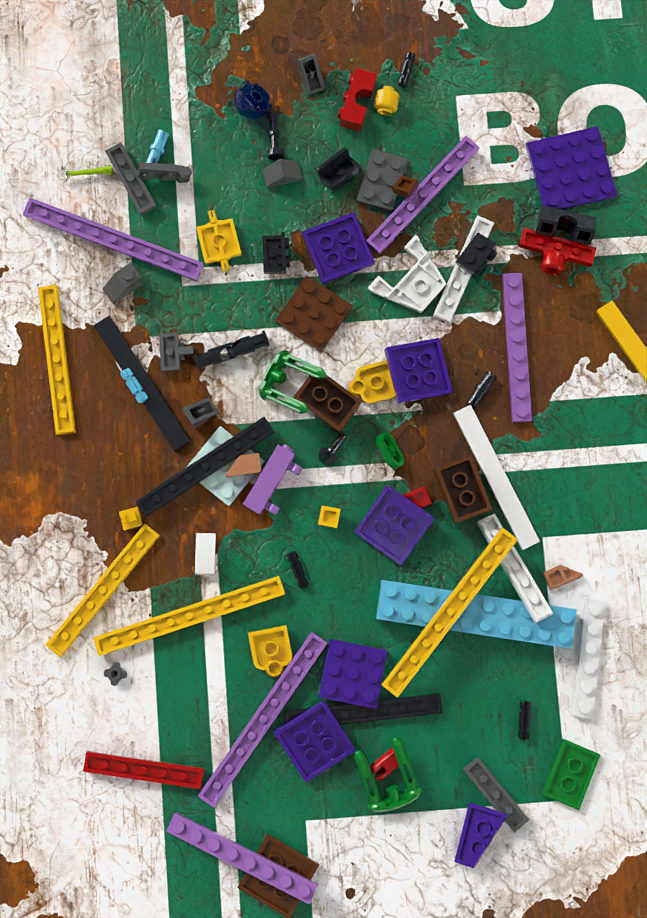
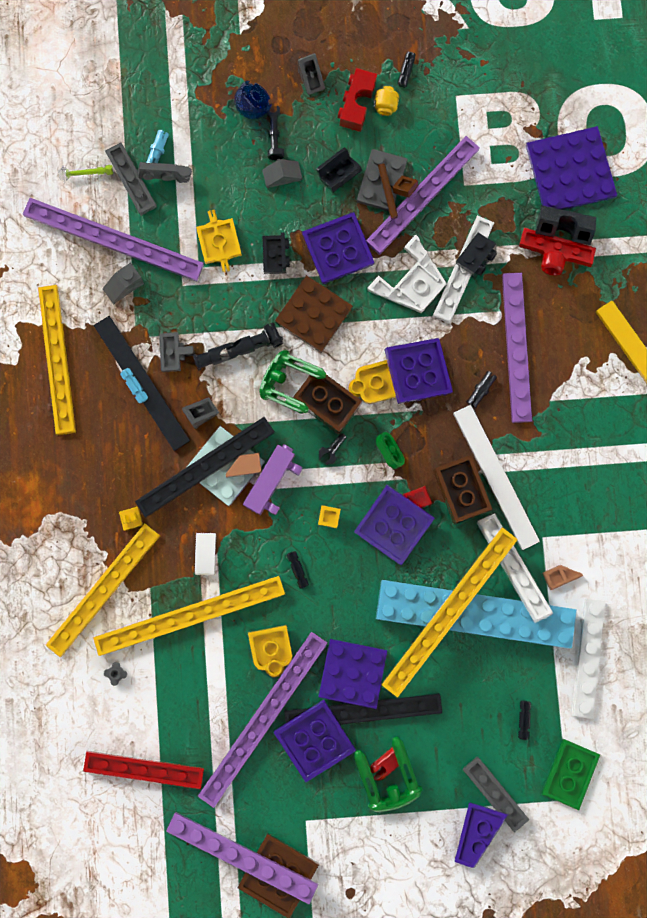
none -> black pin [263,322,283,348]
none -> reddish brown bar [378,163,398,219]

